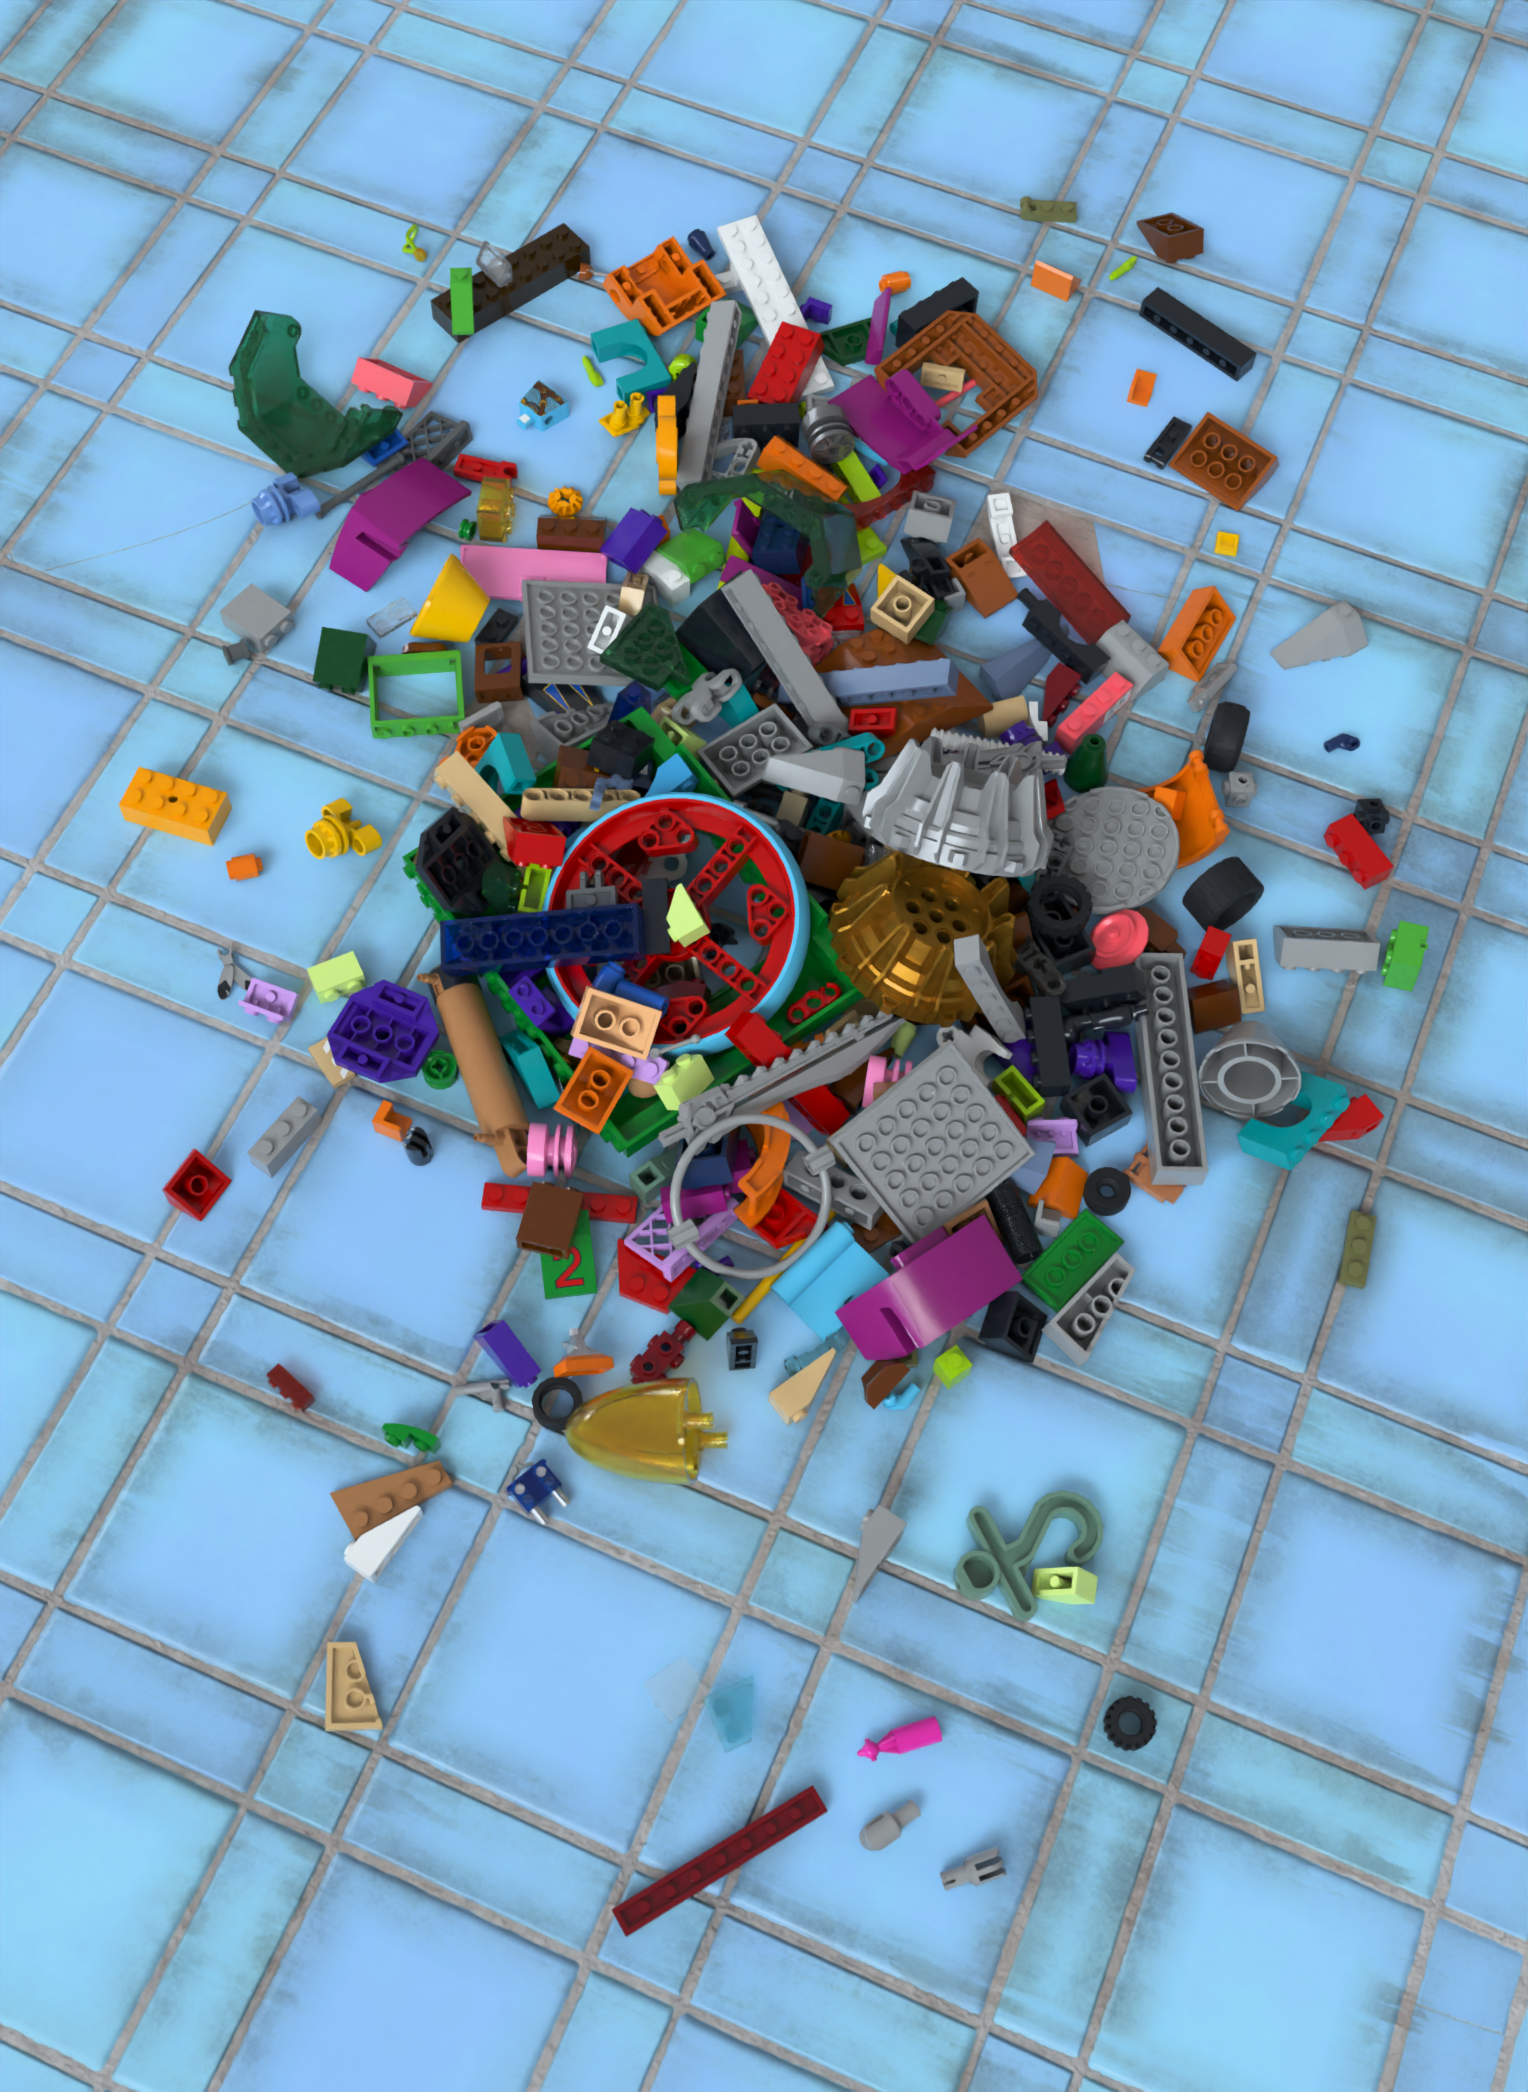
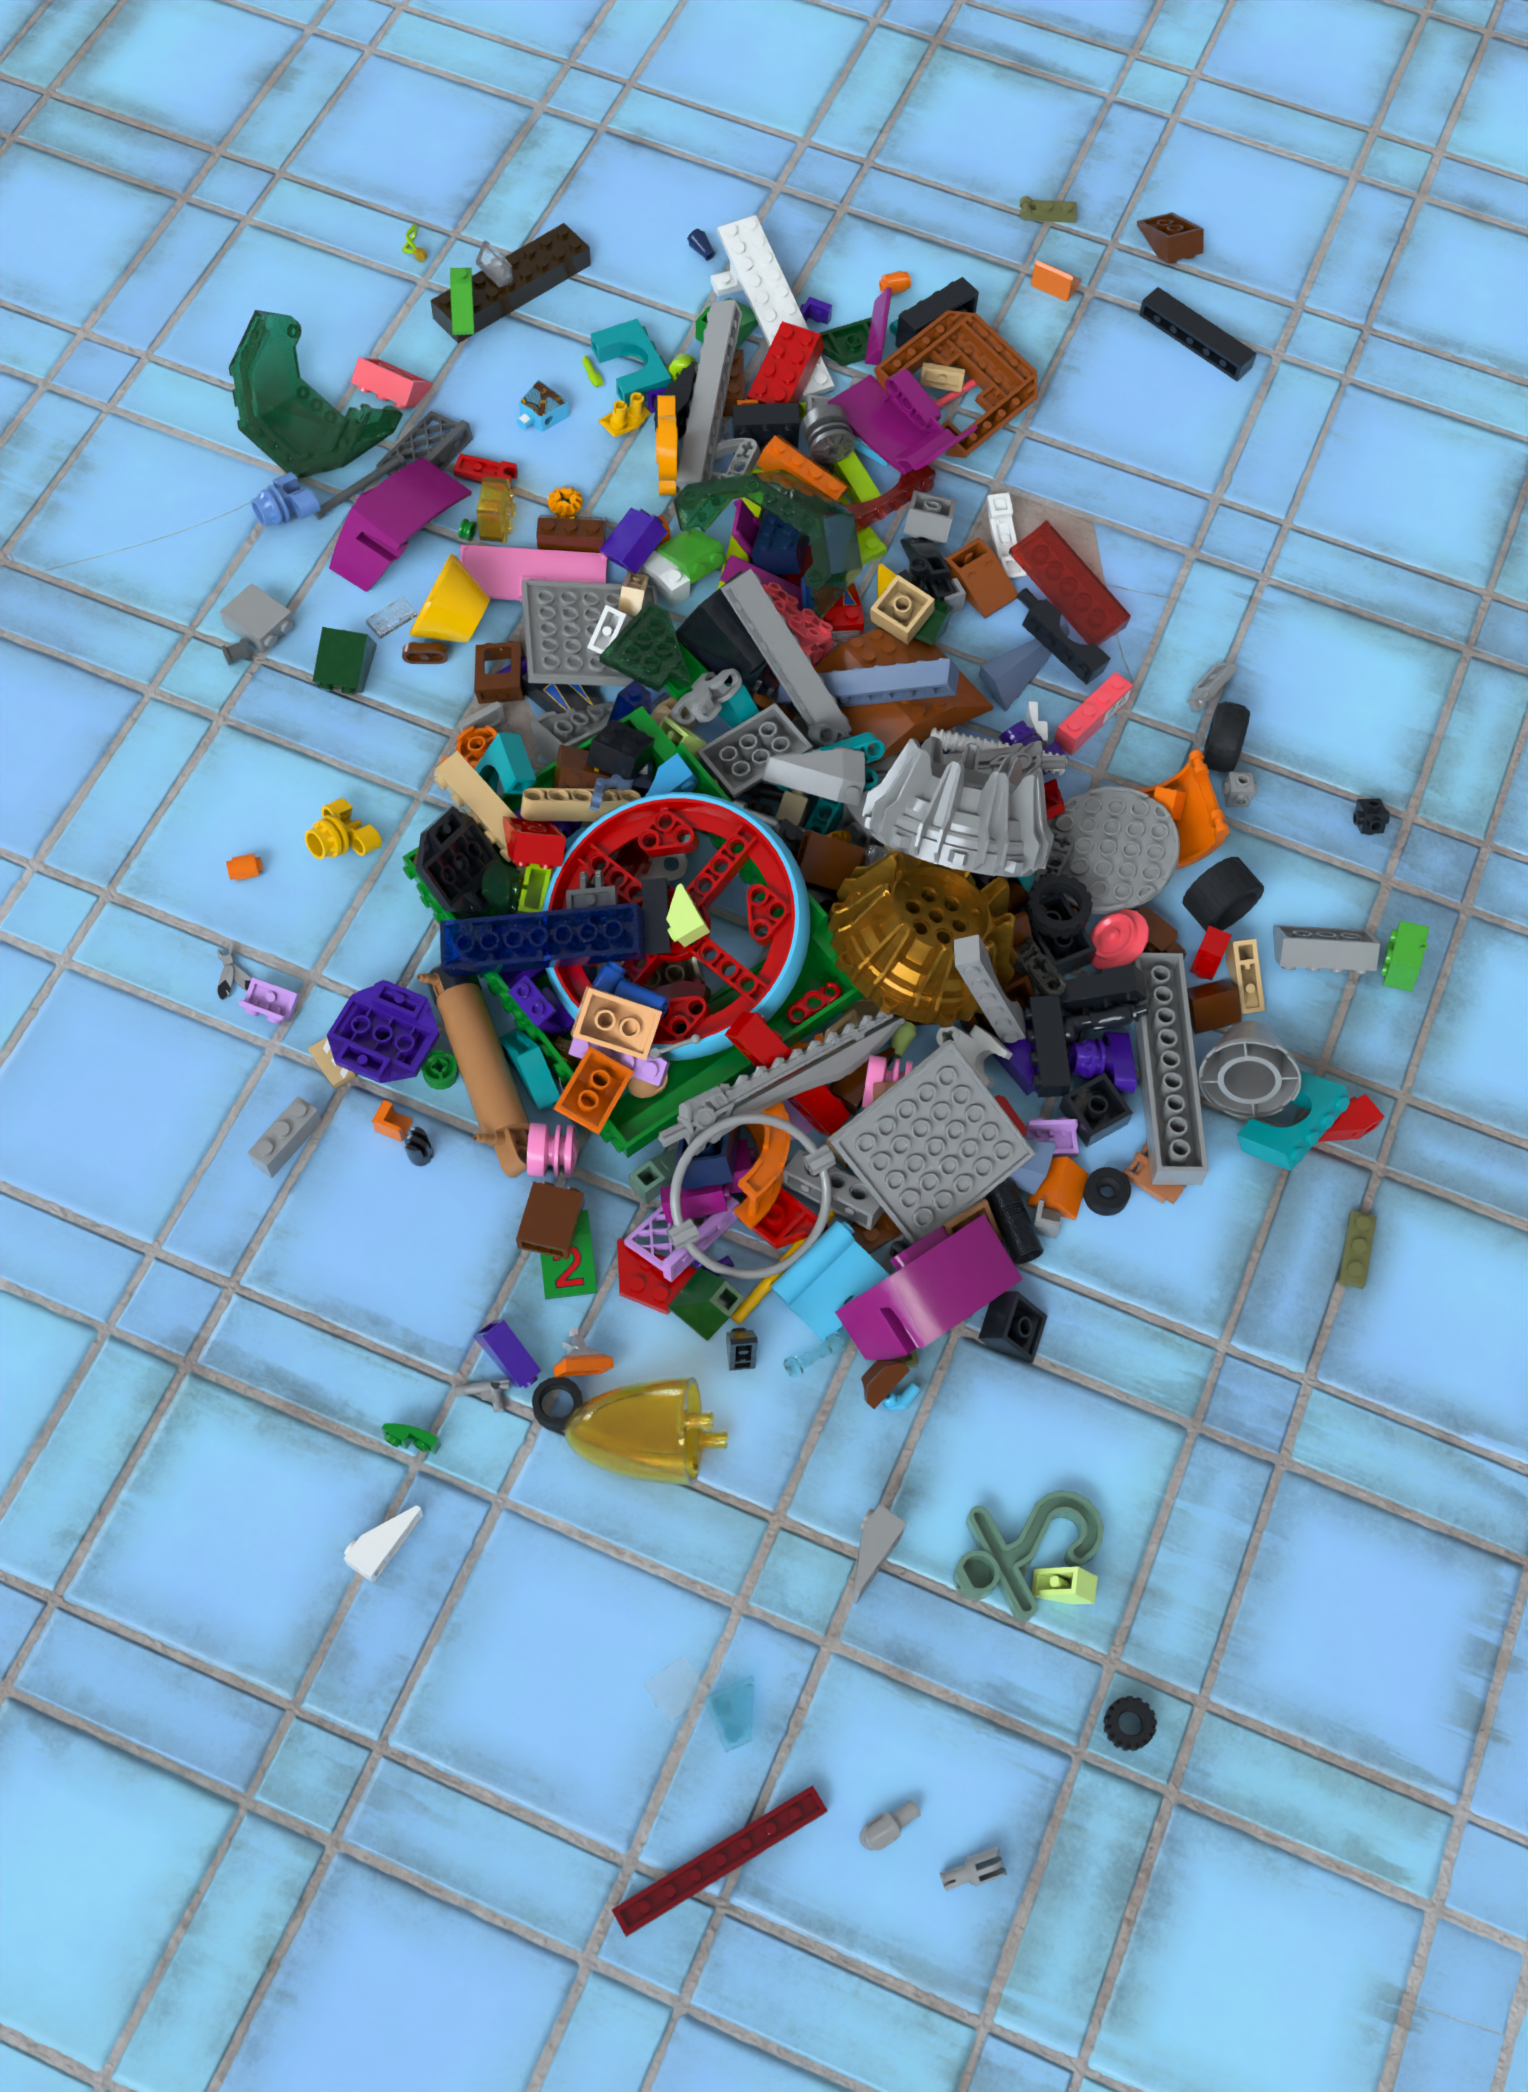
light orange brick [119,767,232,846] -> none
red slope [162,1149,232,1221] -> none
clear red piece [266,1363,315,1412] -> none
yellowish green brick [307,951,367,1004] -> none
tan wing [325,1642,383,1731] -> none
medium nougat wing [330,1460,453,1541] -> none
blue slope [360,426,409,467] -> none
bright green window [368,650,466,739] -> none
black plate [474,608,518,645] -> none
red plate [481,1182,638,1224] -> none
clear blue piece [507,1459,570,1526] -> none
dark orange hinge [579,263,609,281] -> none
orange slope [602,236,727,336] -> none
dark red brick [629,1319,697,1391] -> none
yellowish green brick [654,1054,715,1110] -> none
black piece [706,922,738,960] -> none
tan slope [768,1348,836,1426] -> none
red slope [848,706,898,738] -> none
dark pink wheel [857,1716,942,1762] -> none
dark purple slope [868,463,889,491] -> none
lime brick [932,1345,973,1390] -> none
tan brick [977,695,1029,739] -> none
lime piece [991,1065,1045,1125] -> none
green tile [1020,1208,1125,1313] -> none
dark red slope [1041,662,1082,728] -> none
light grey wedge [1042,1252,1136,1367] -> none
dark green cone [1063,734,1109,794] -> none
light grey slope [1096,620,1169,703] -> none
lime piece [1109,256,1137,281] -> none
orange panel [1127,369,1157,407] -> none
black plate [1143,417,1192,470] -> none
orange slope [1157,586,1236,682] -> none
dark orange slope [1168,412,1280,512] -> none
yellow tile [1214,531,1239,557] -> none
light grey wedge [1270,600,1368,670] -> none
red brick [1323,813,1394,890] -> none
dark blue arm [1324,733,1360,753] -> none

